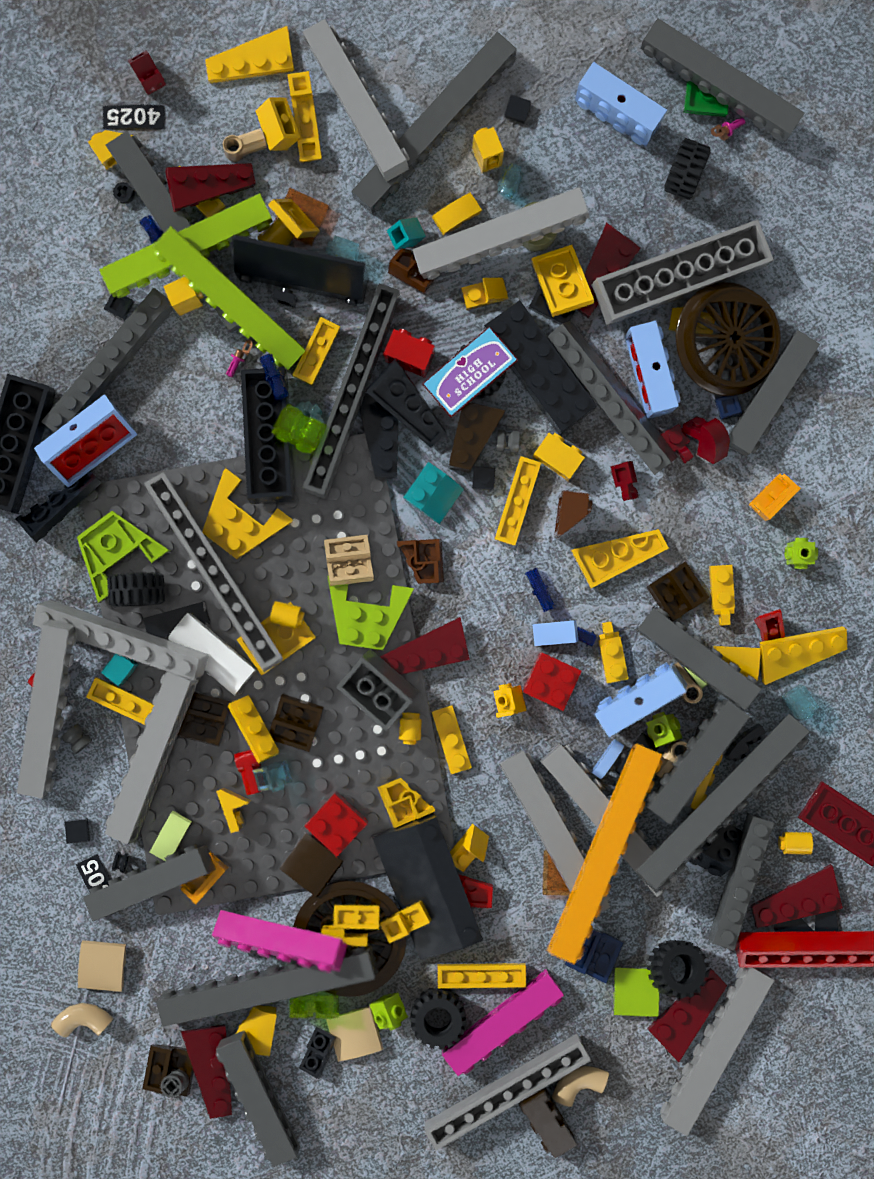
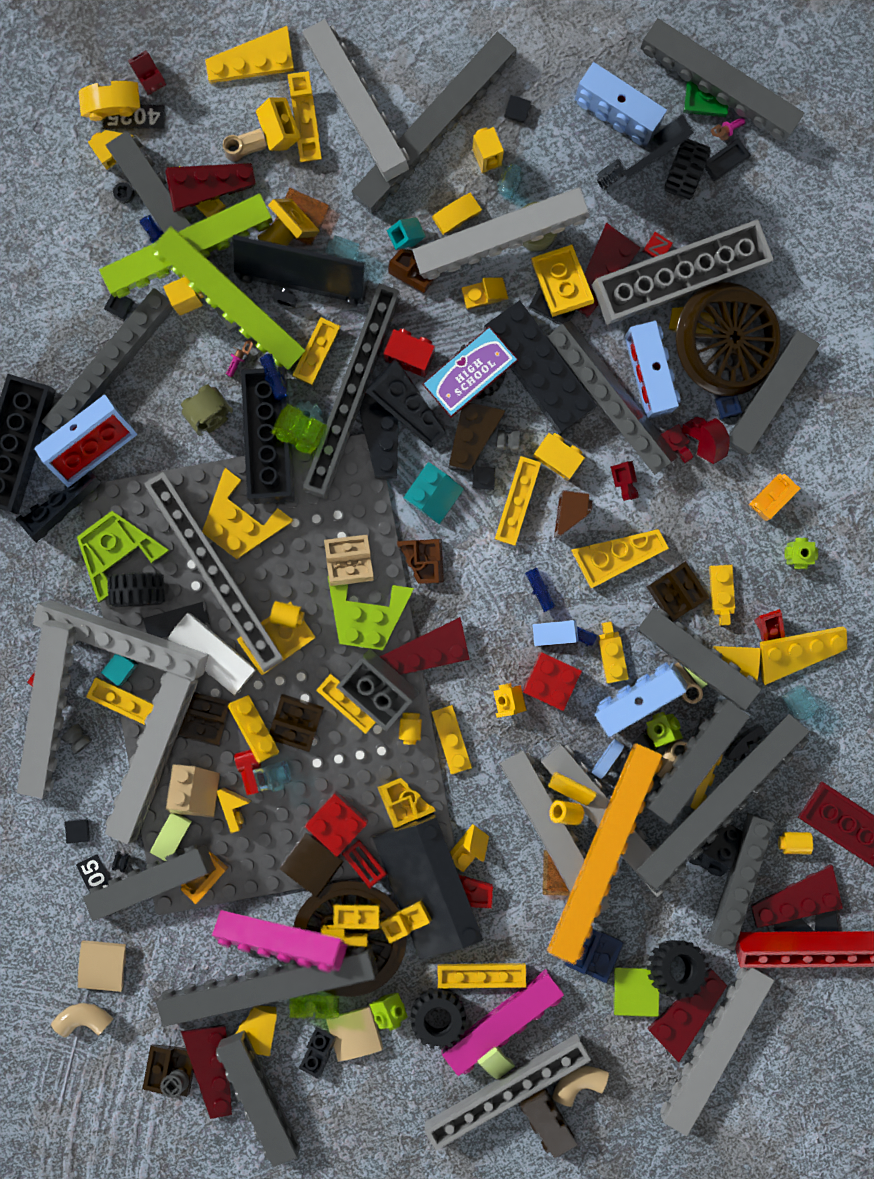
none -> yellow brick [79,81,140,121]
none -> tan slope [166,765,220,817]
none -> olive brick [181,384,233,436]
none -> yellow plate [316,674,376,734]
none -> red tile [342,840,387,889]
none -> yellowish green slope [478,1047,515,1079]
none -> yellow slope [548,772,596,806]
none -> yellow brick [550,801,584,825]
none -> black panel [596,114,695,193]
none -> red tile [642,232,673,258]
none -> black tile [705,138,751,182]

